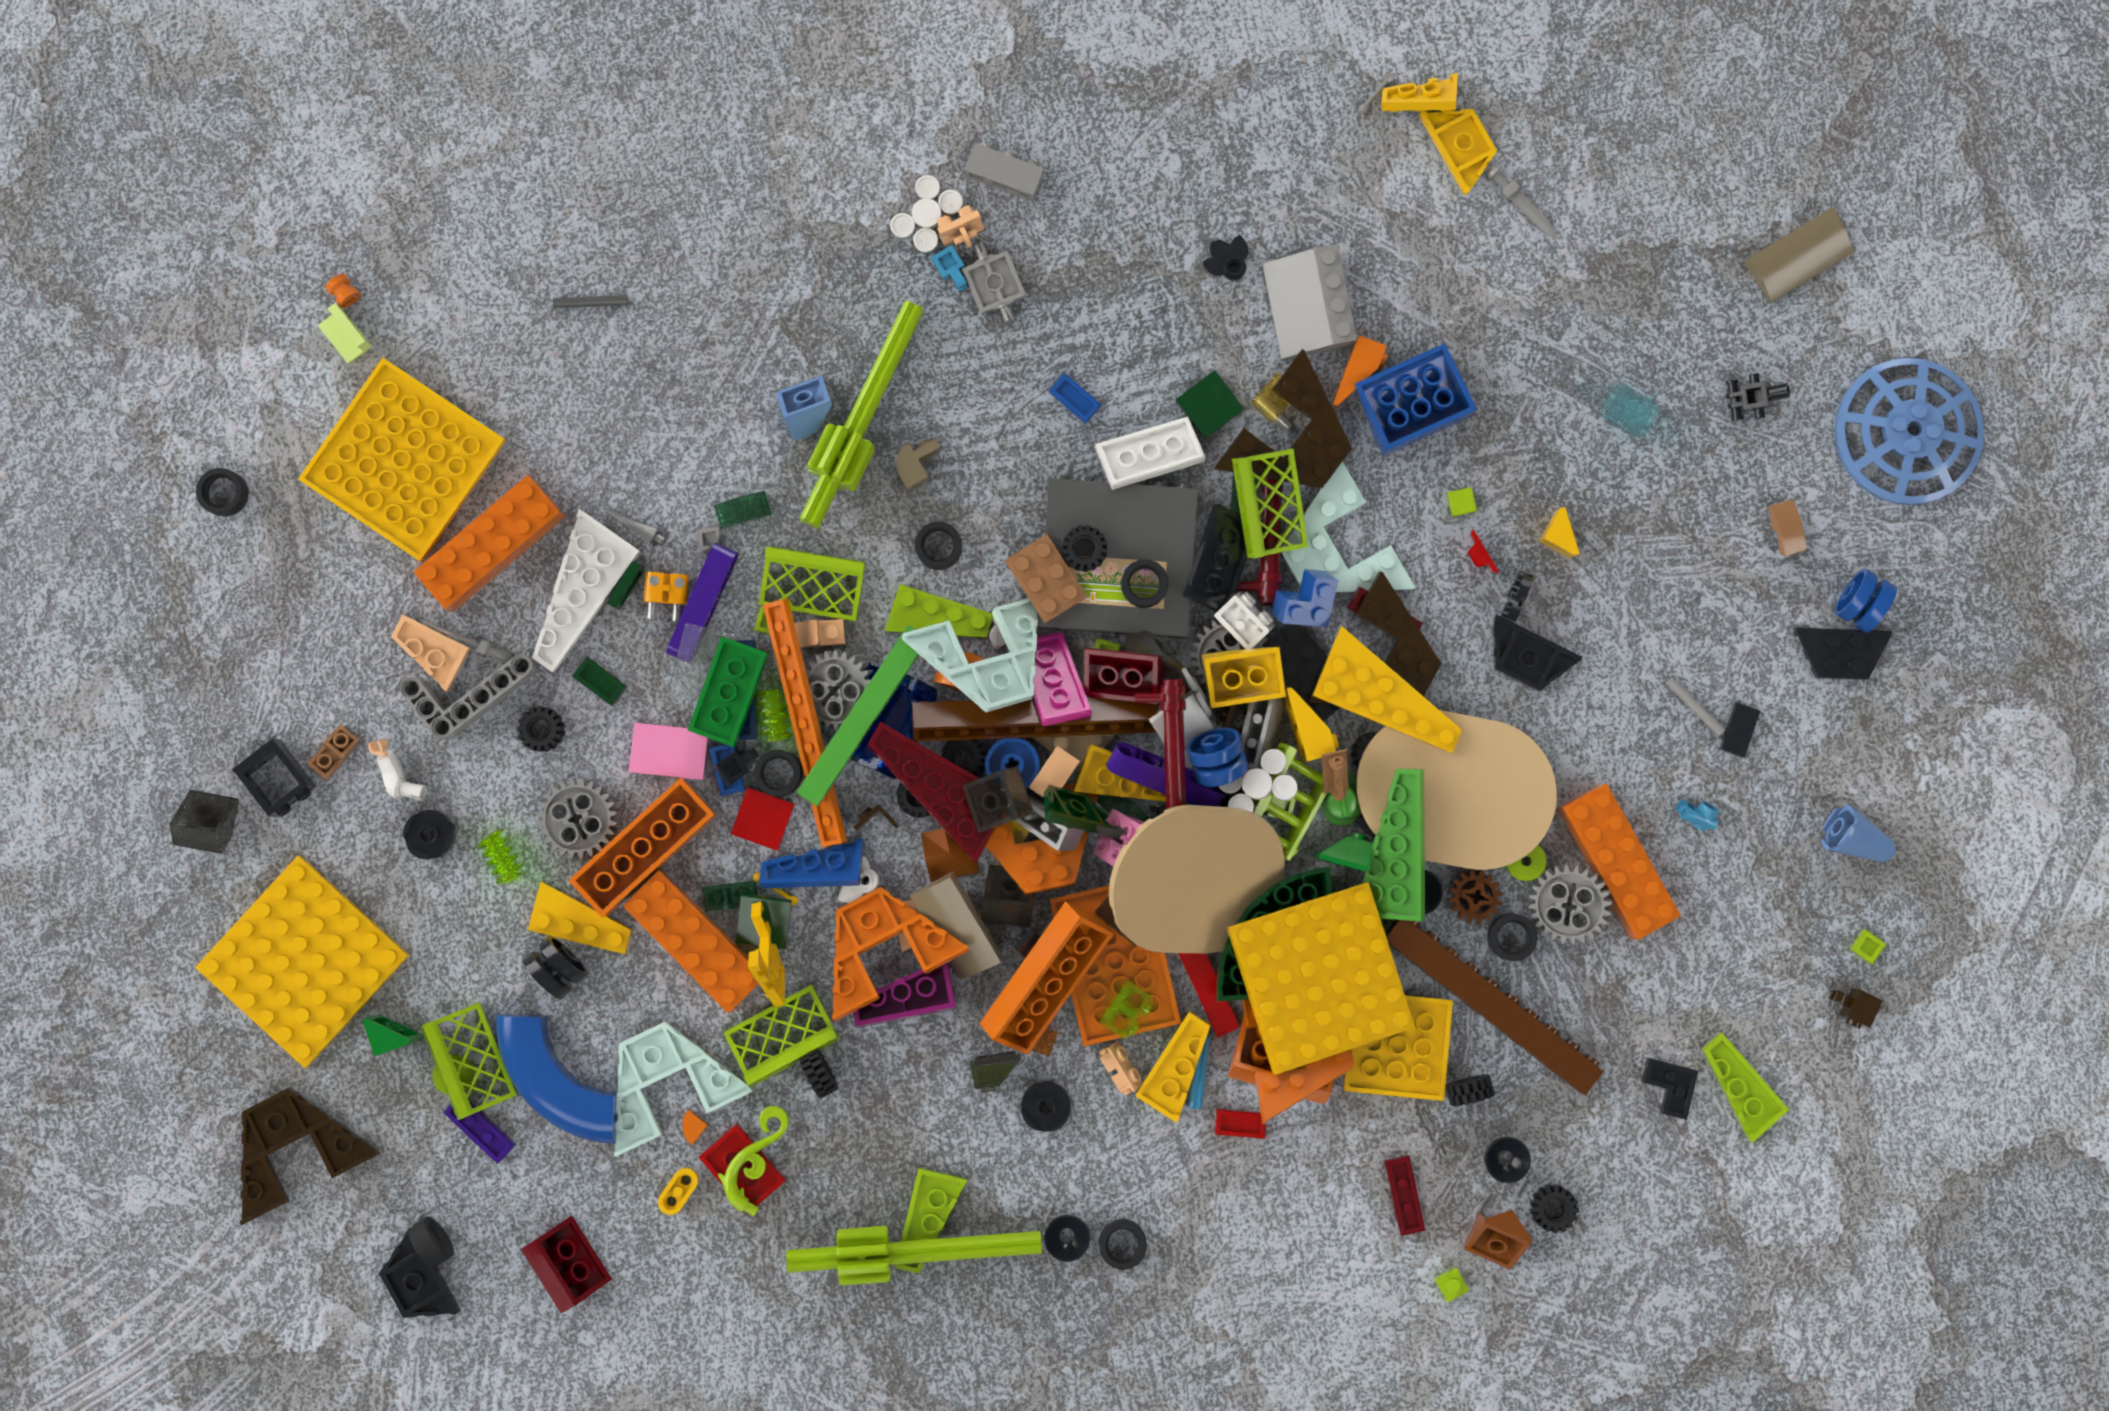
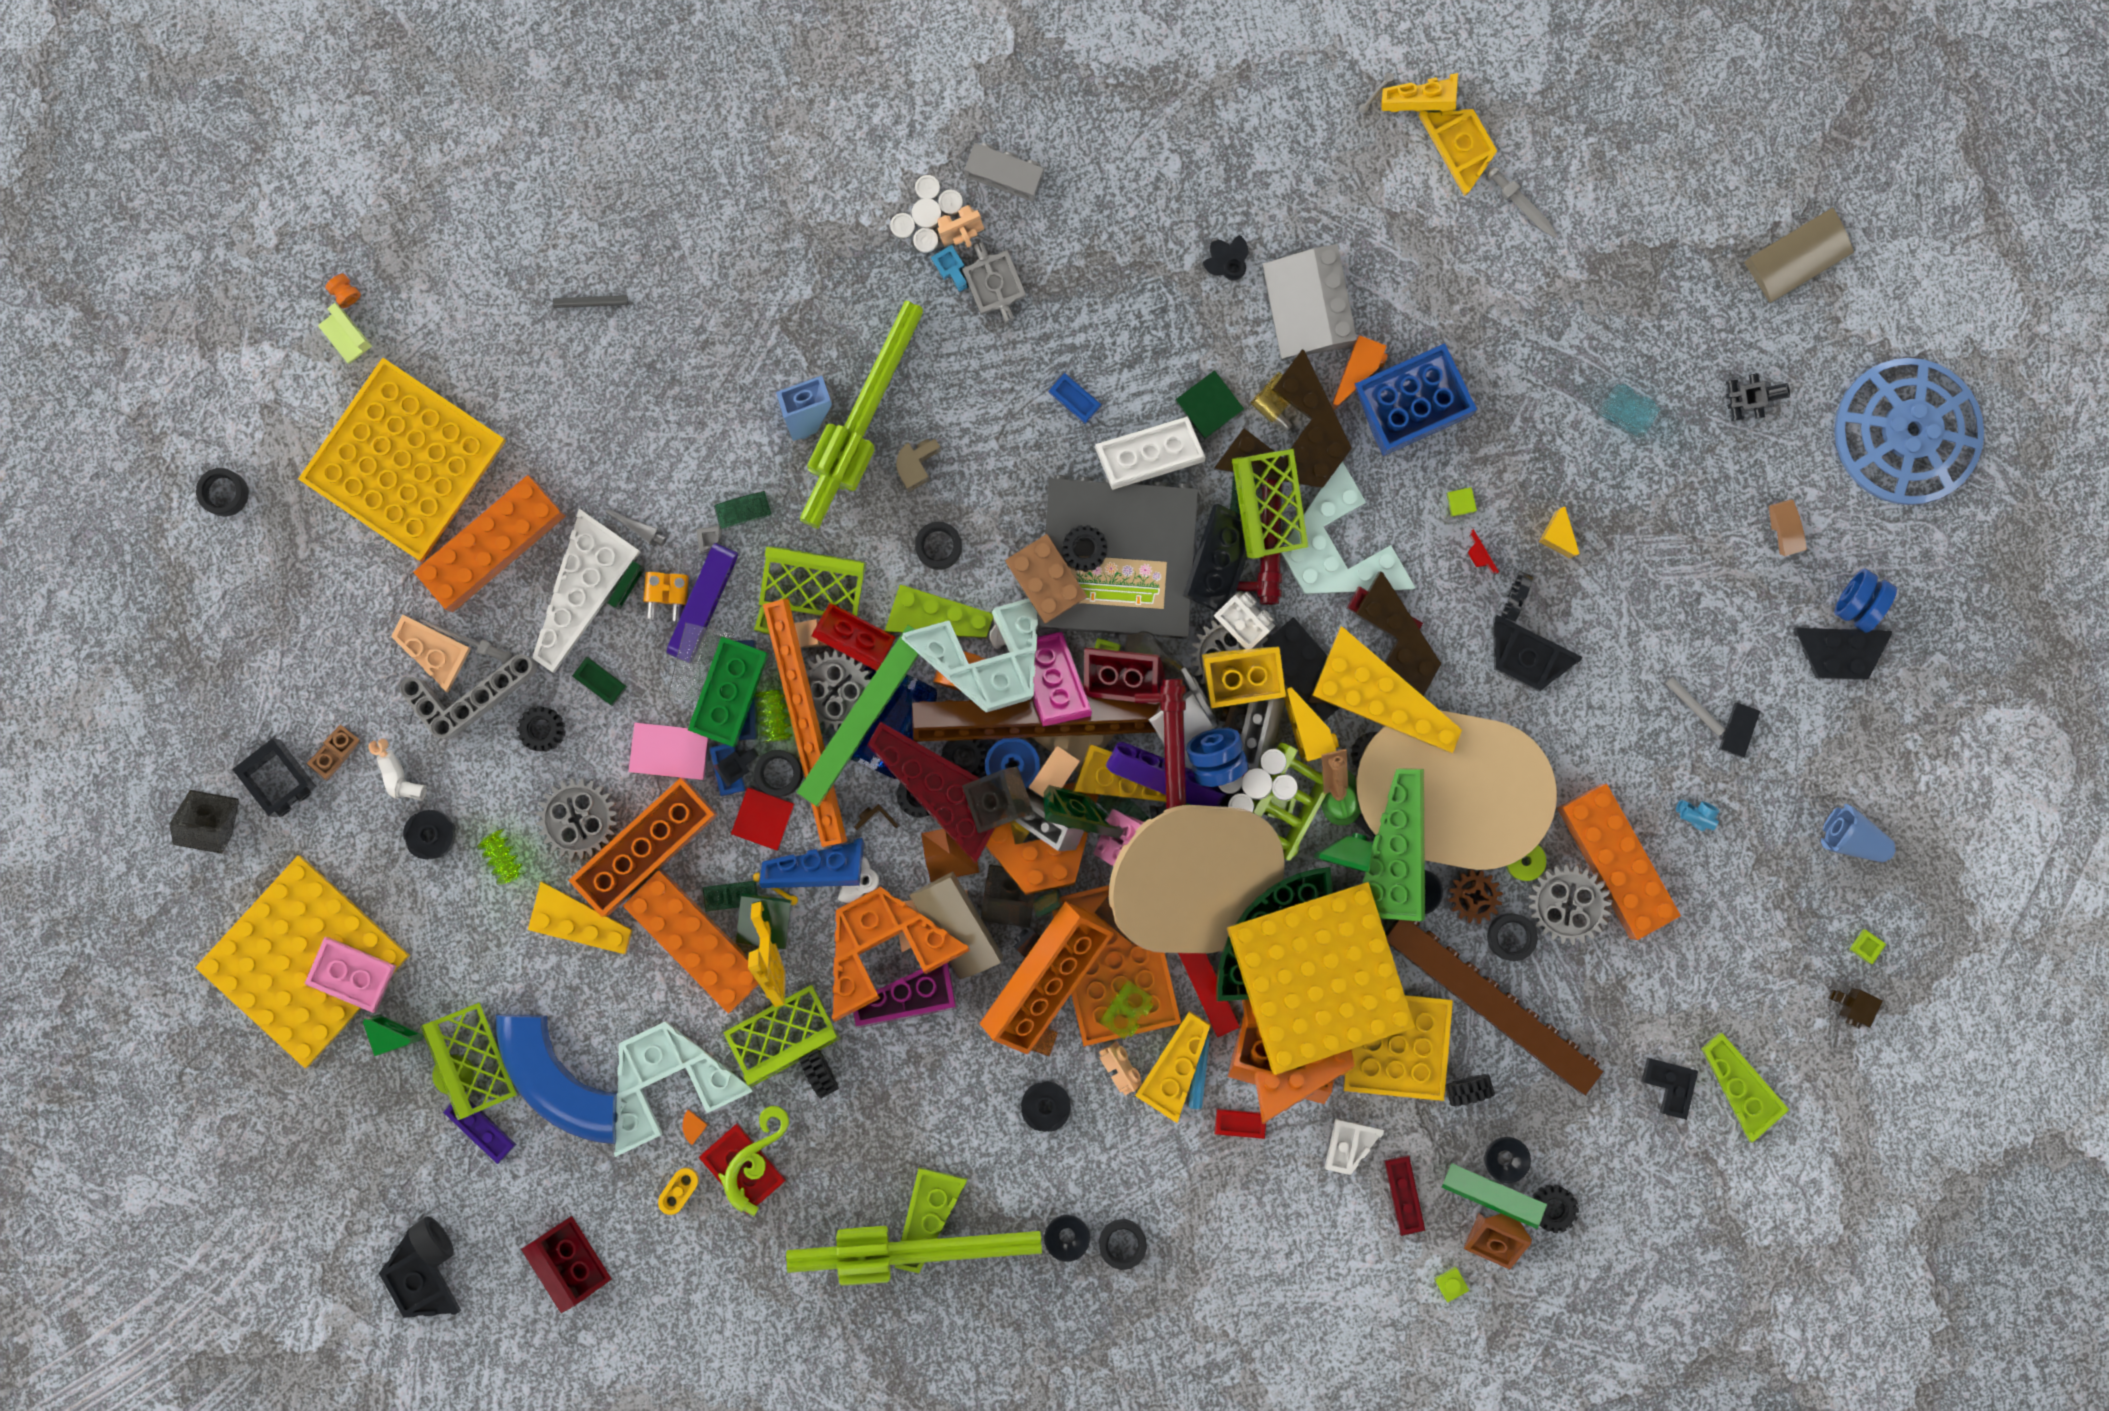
dark brown wing [240,1087,380,1226] -> none
black wheel [523,935,588,1000] -> none
clear smoke slope [970,1050,1022,1093] -> none
black tyre [1121,559,1169,608] -> none
brick [1271,569,1339,628] -> none
none -> bright pink tile [304,937,396,1013]
none -> red tile [811,603,896,671]
none -> clear green slope [1034,888,1063,917]
none -> white wing [1325,1119,1384,1175]
none -> tile [1441,1163,1547,1229]

